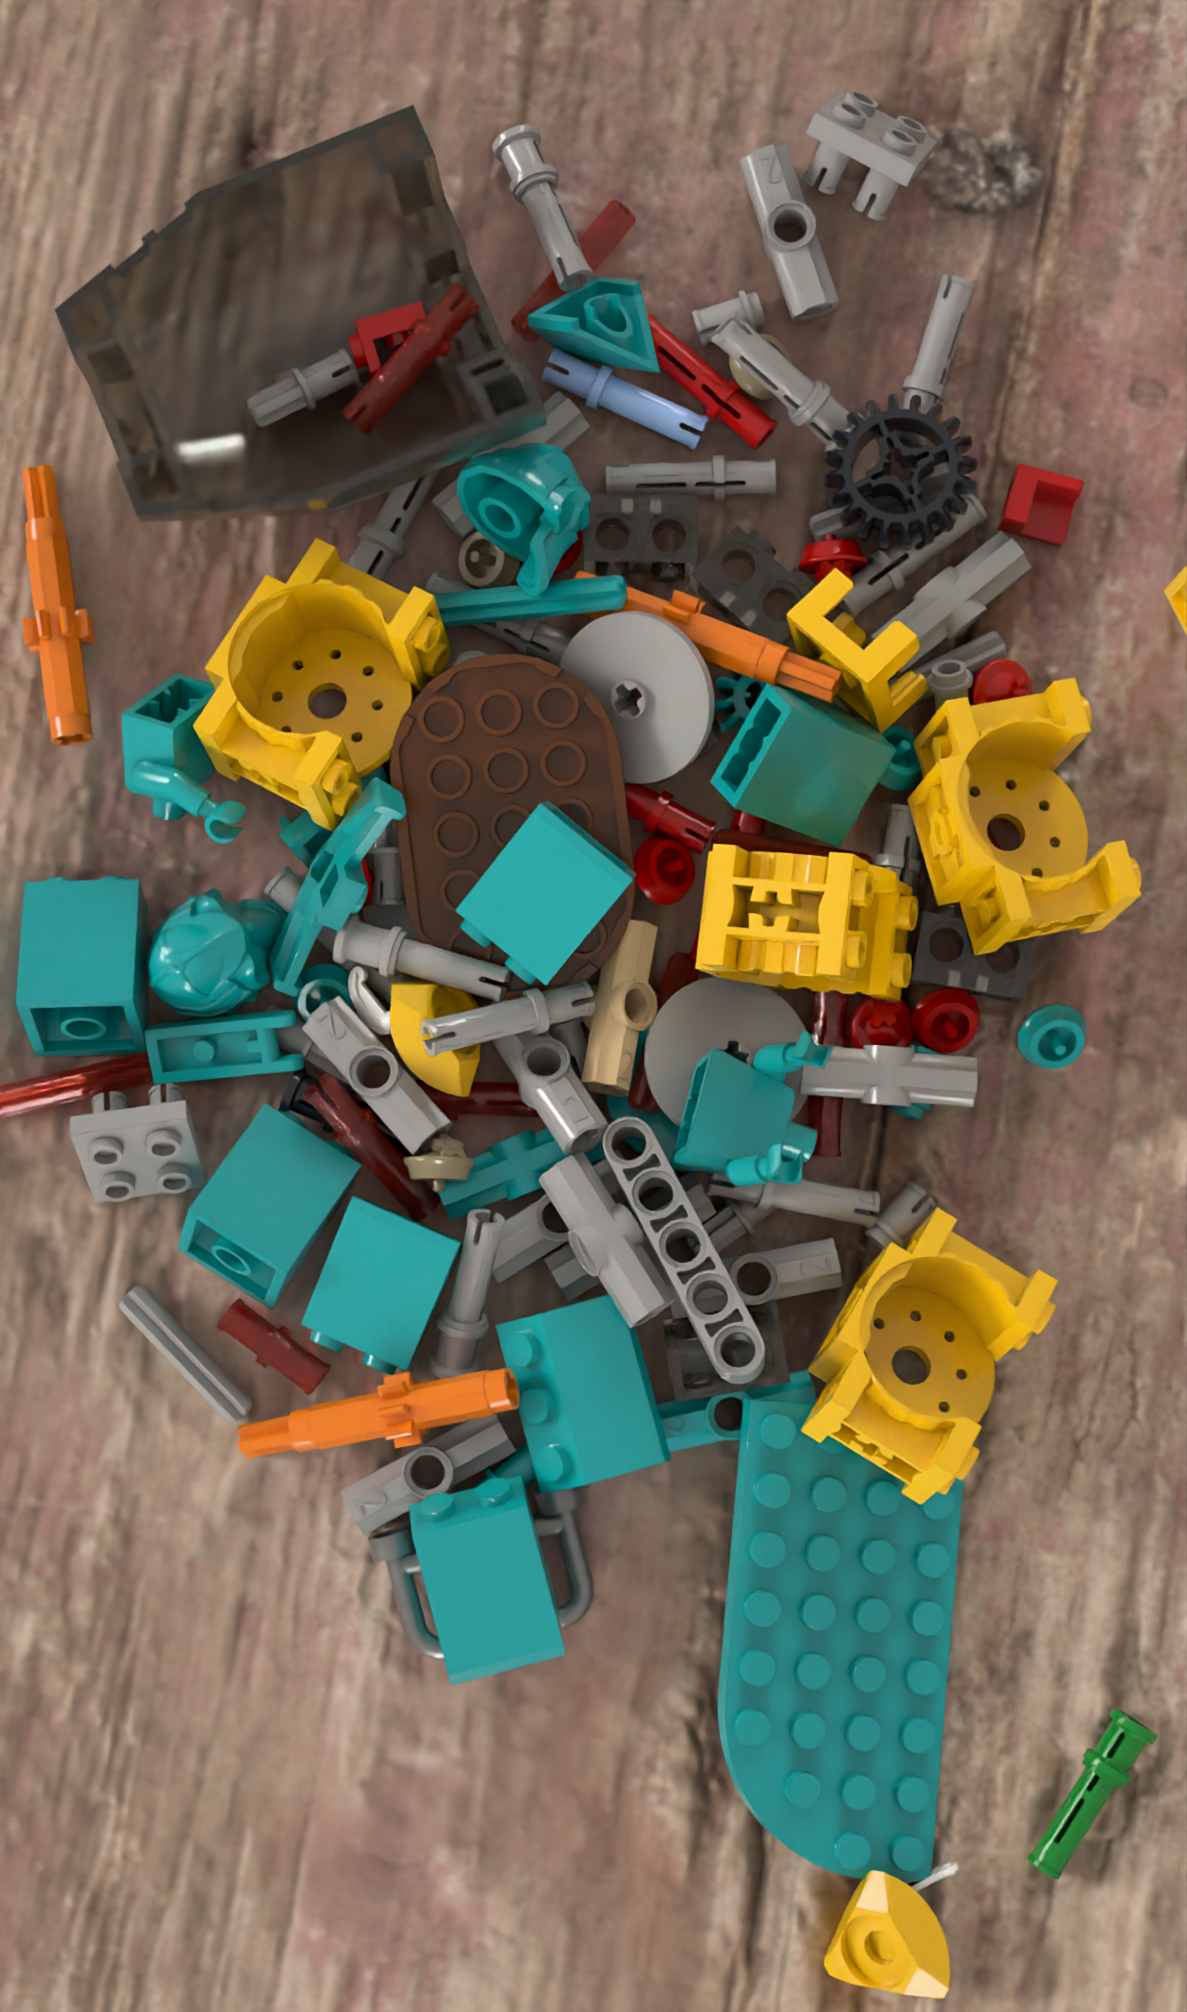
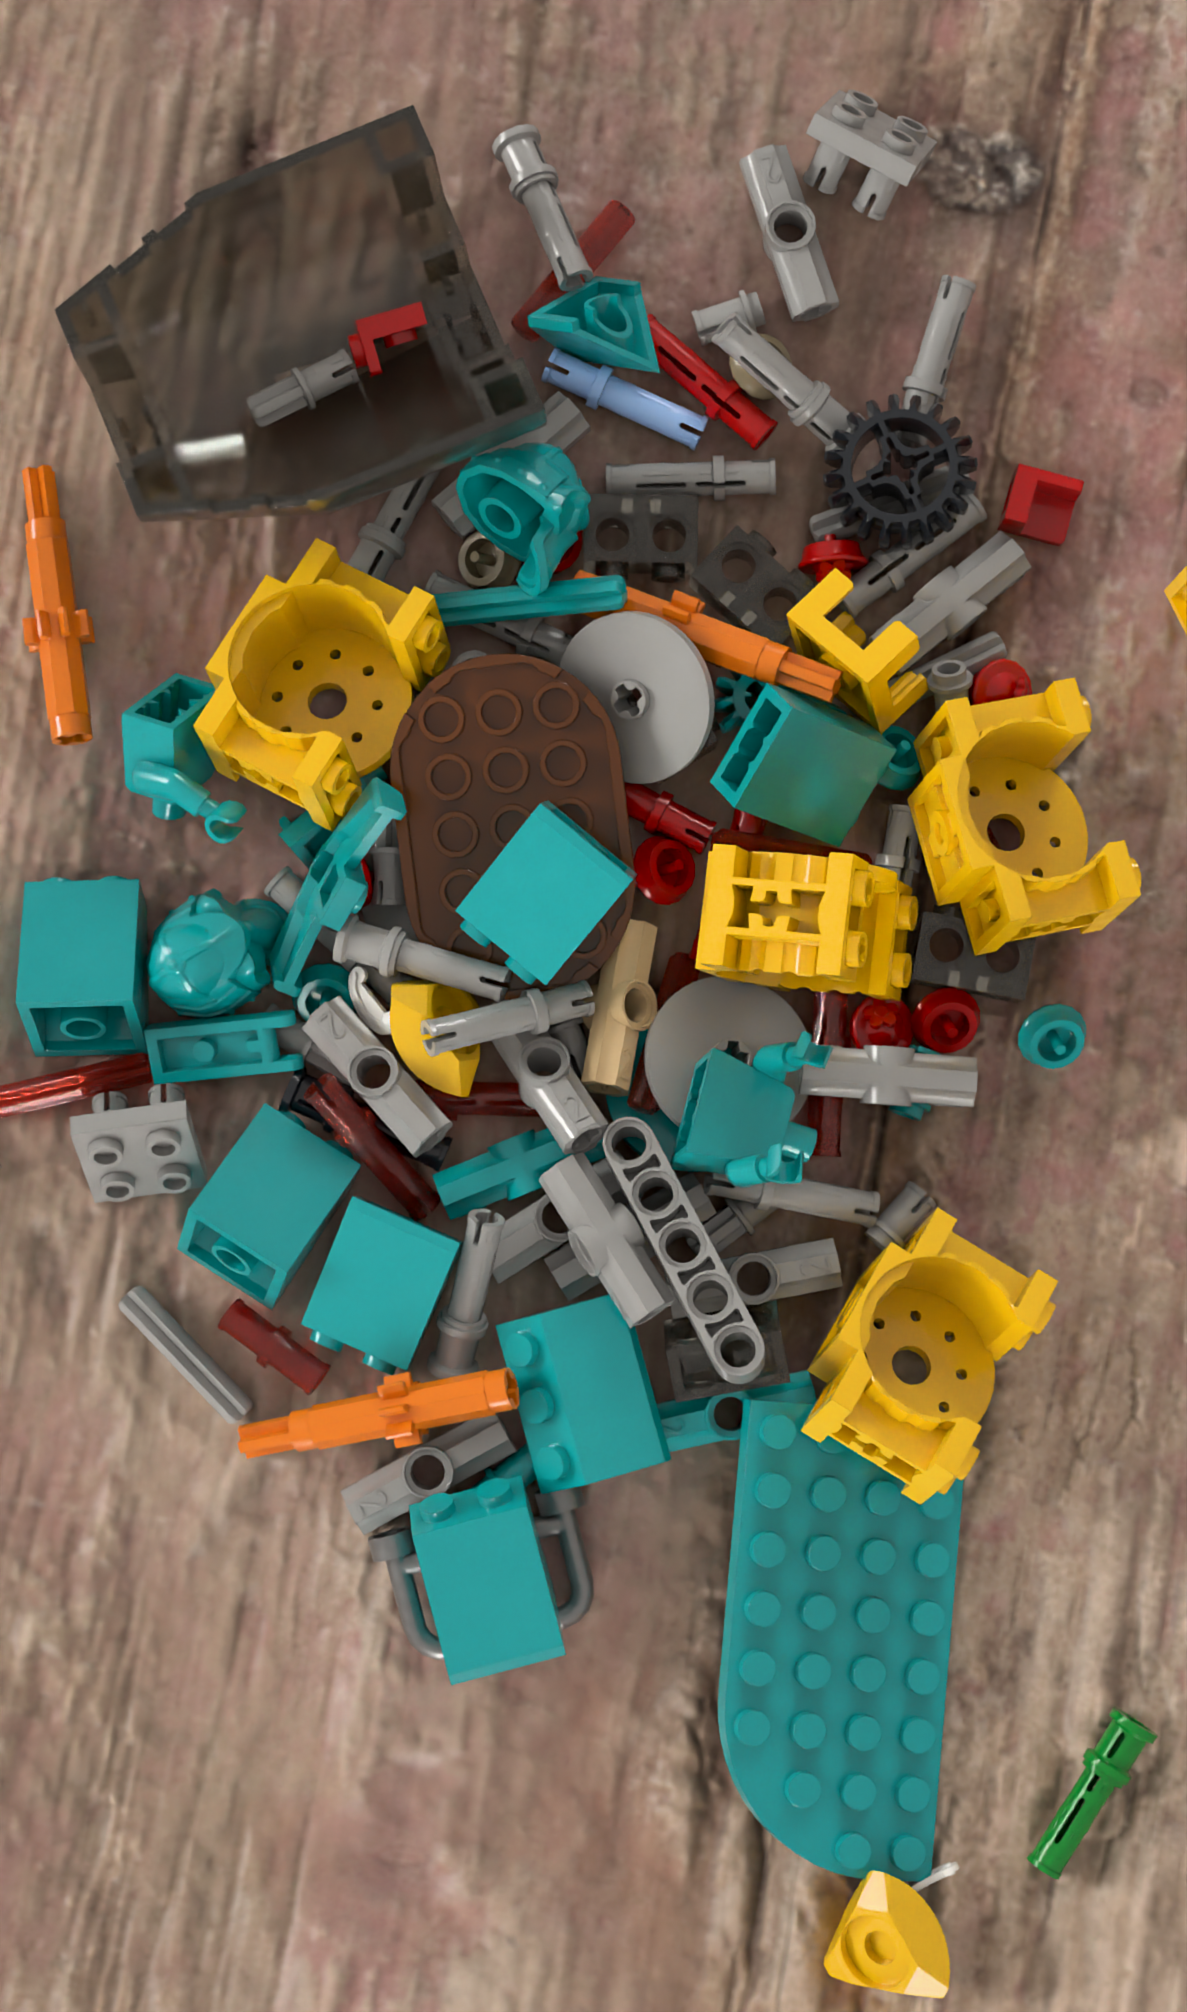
clear red pin [341,281,483,435] -> none
dark tan hat [404,1134,475,1192] -> none

